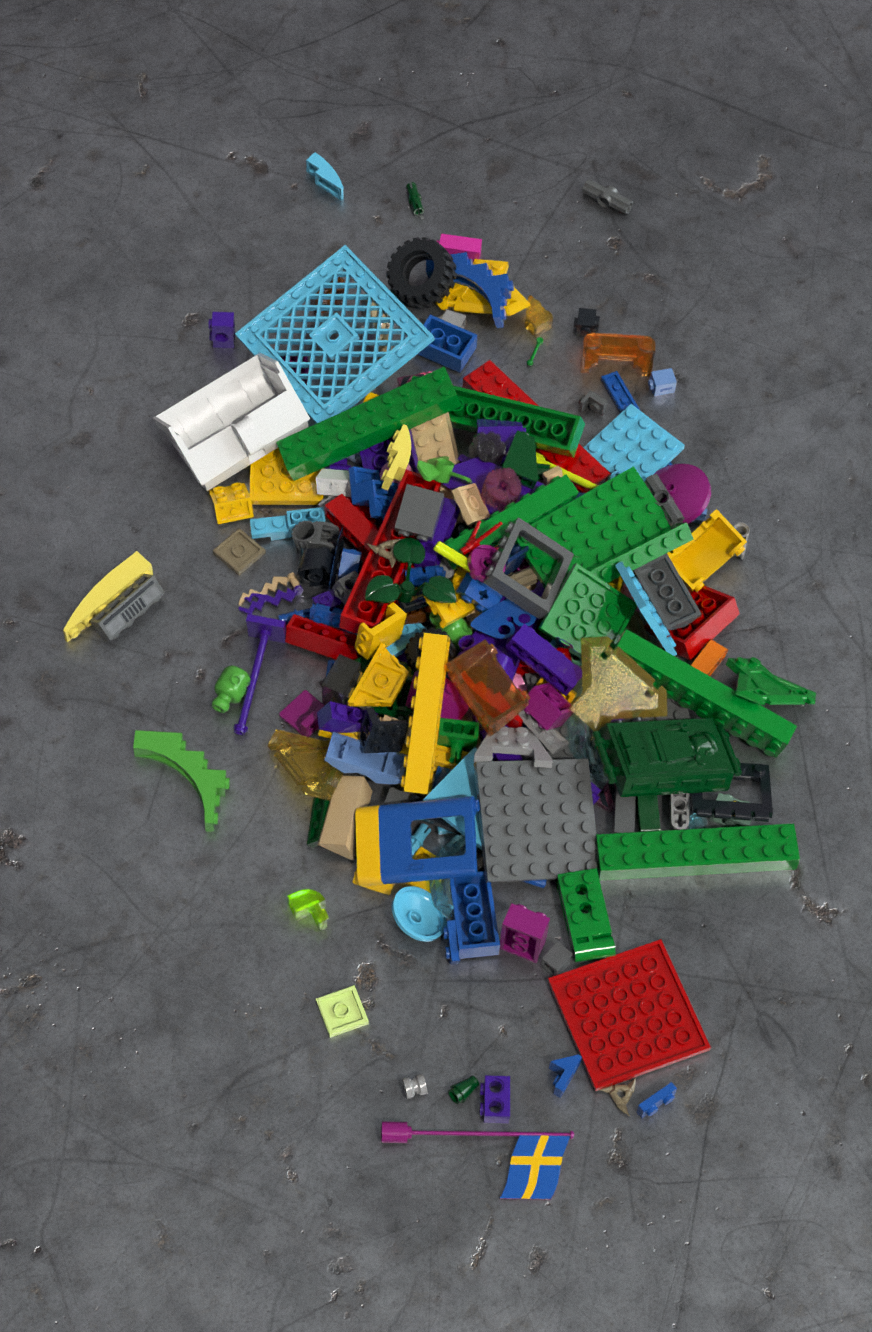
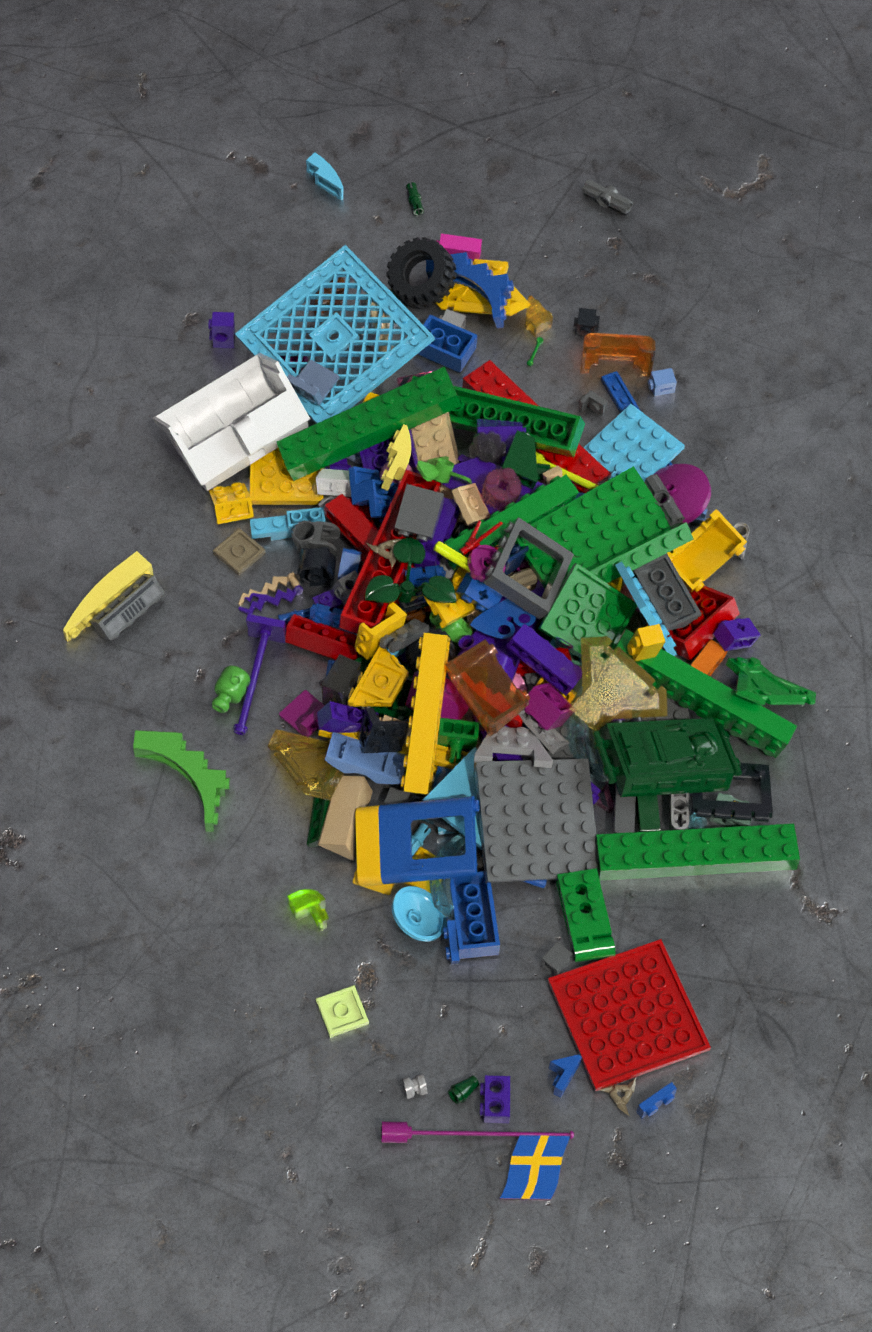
black piece [329,527,344,590] -> none
magenta brick [500,903,550,964] -> none
none -> sand blue bracket [287,360,339,405]
none -> dark grey hinge [379,619,429,653]
none -> yellow brick [627,624,666,662]
none -> dark purple brick [713,618,761,651]

